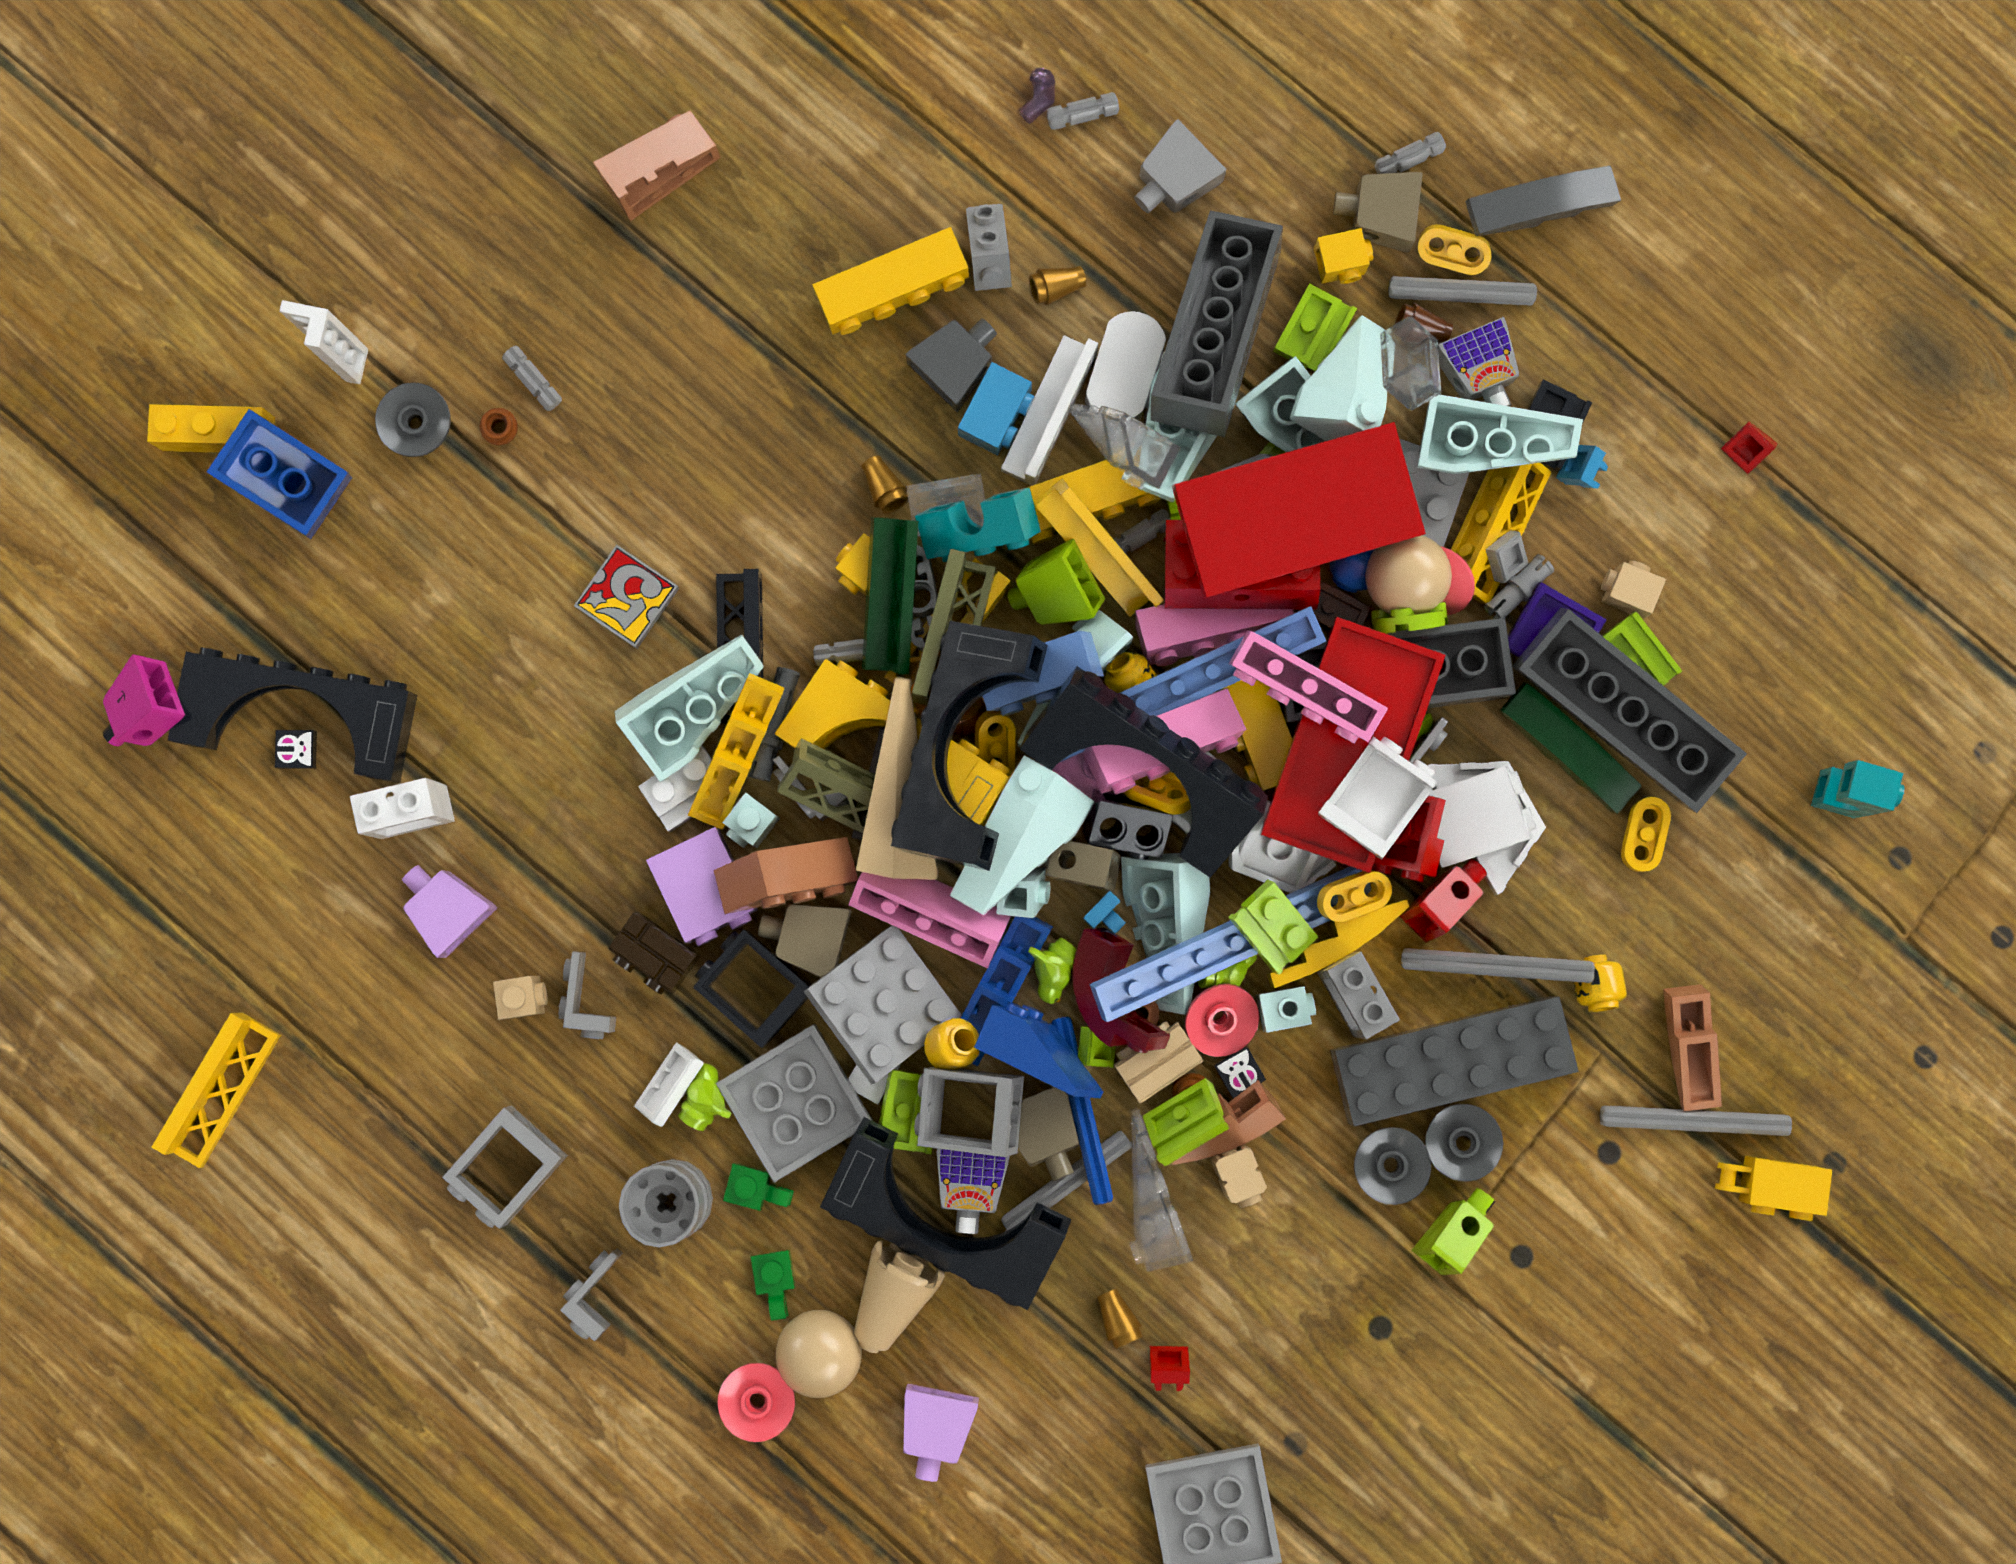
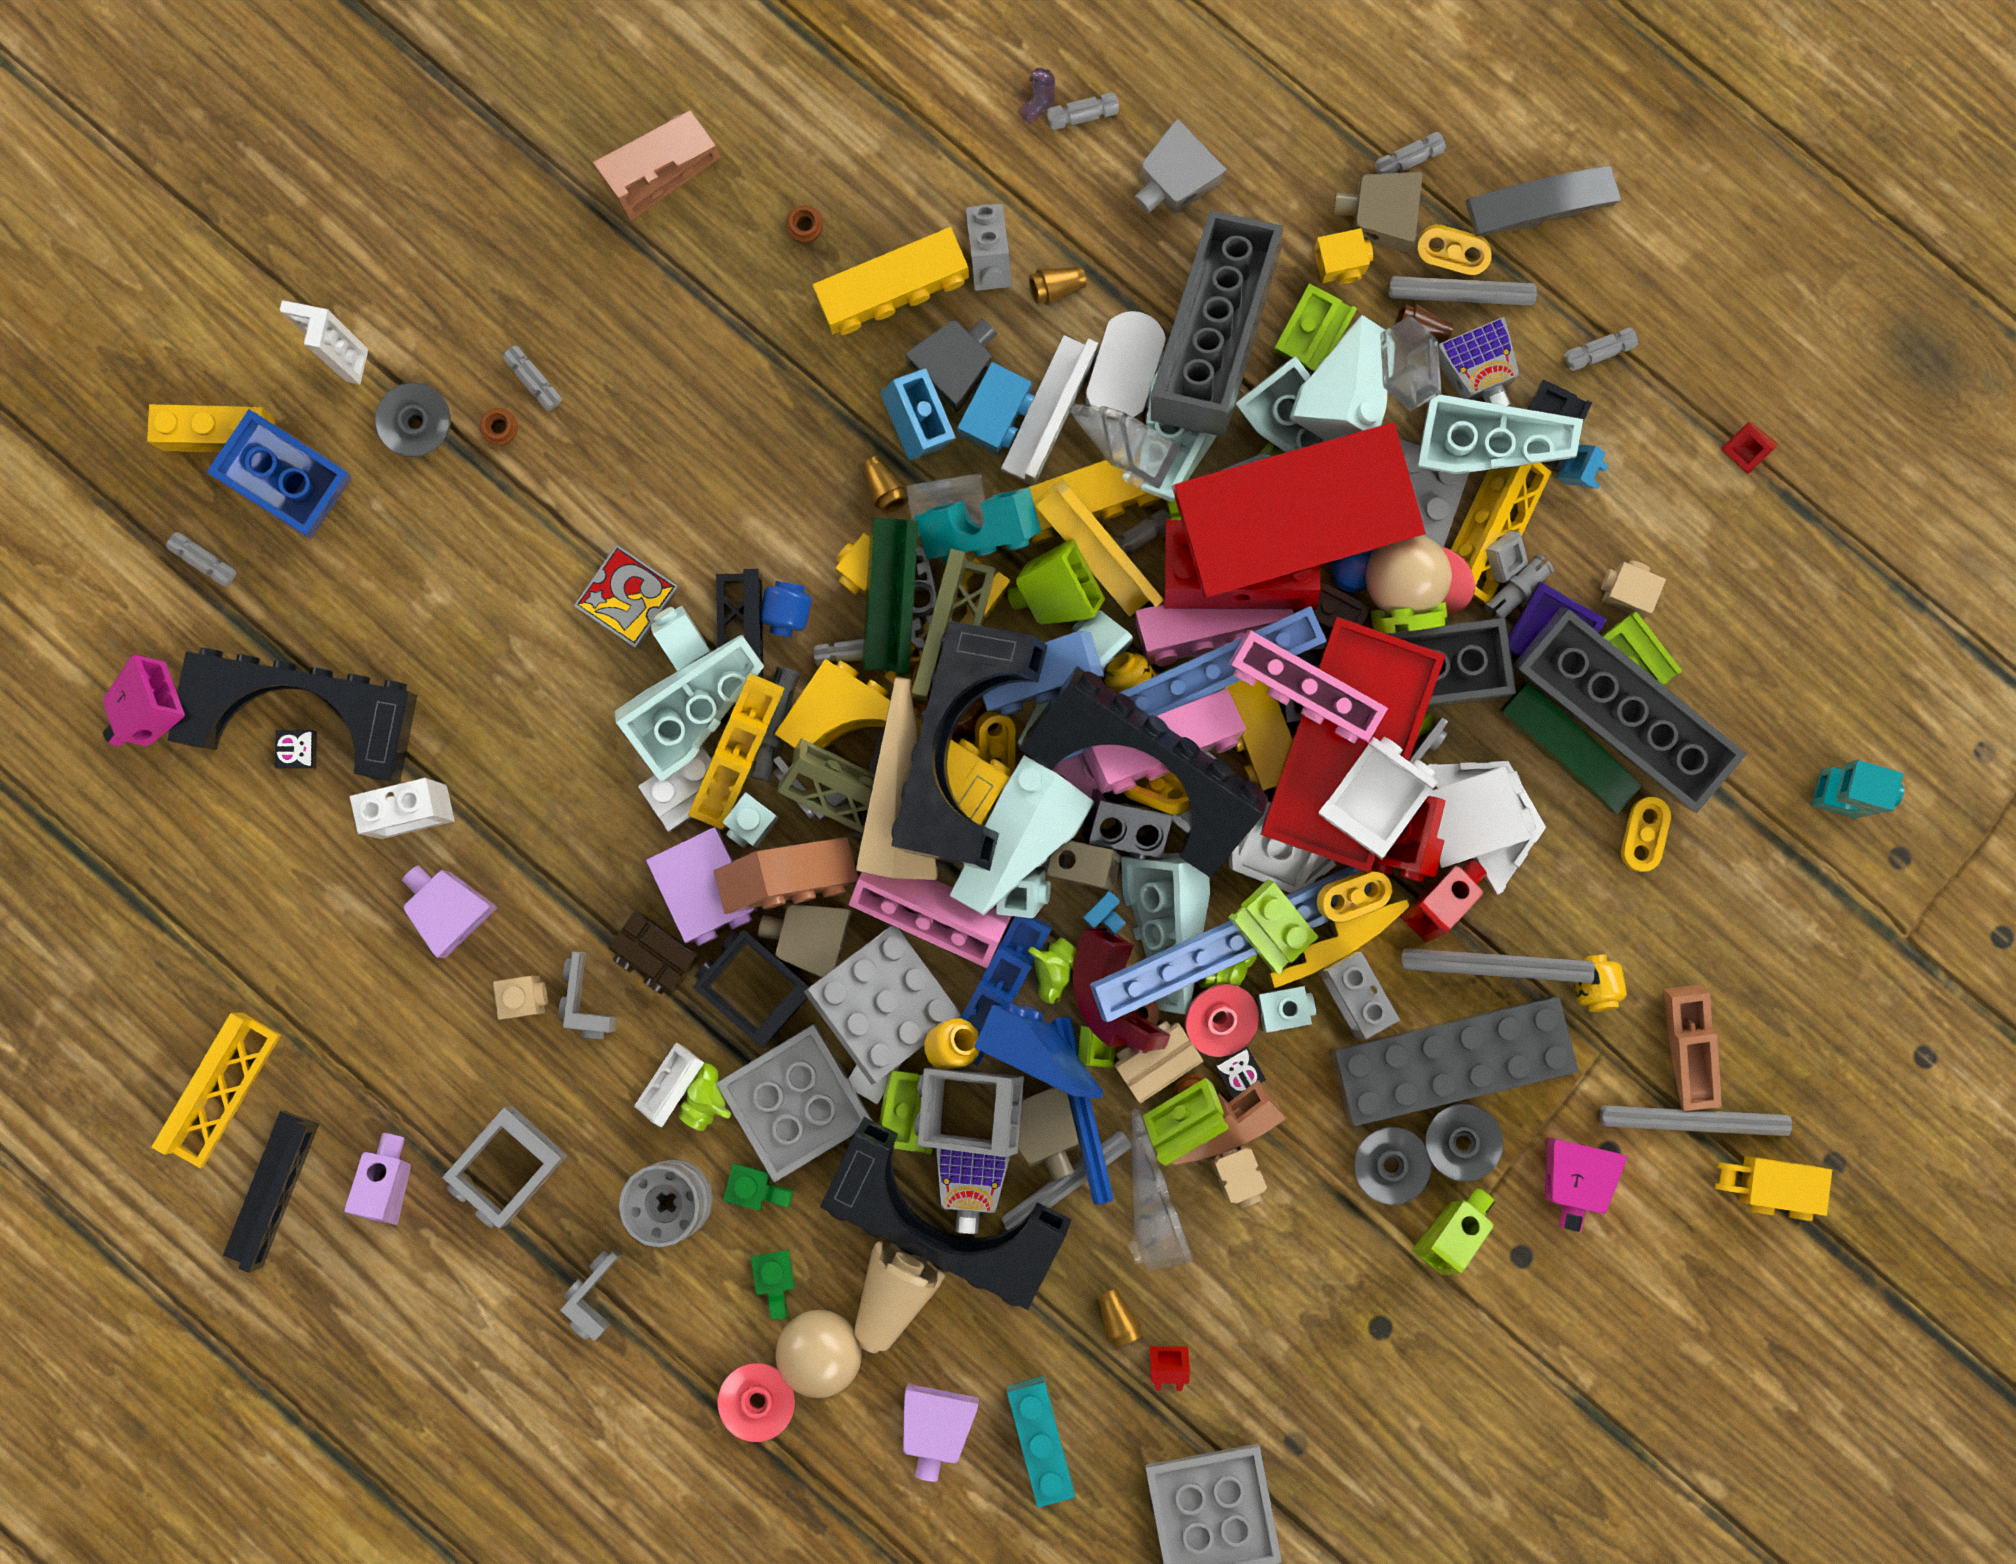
none -> light grey axle [166,532,236,587]
none -> black fence [223,1110,319,1273]
none -> lavender torso [344,1133,411,1225]
none -> light aqua brick [650,606,710,671]
none -> blue head [760,581,812,637]
none -> dark orange plate [786,205,823,243]
none -> dark azure brick [880,368,956,461]
none -> teal arch [1007,1375,1075,1508]
none -> dark pink torso [1545,1137,1627,1232]
none -> light grey axle [1564,328,1638,371]

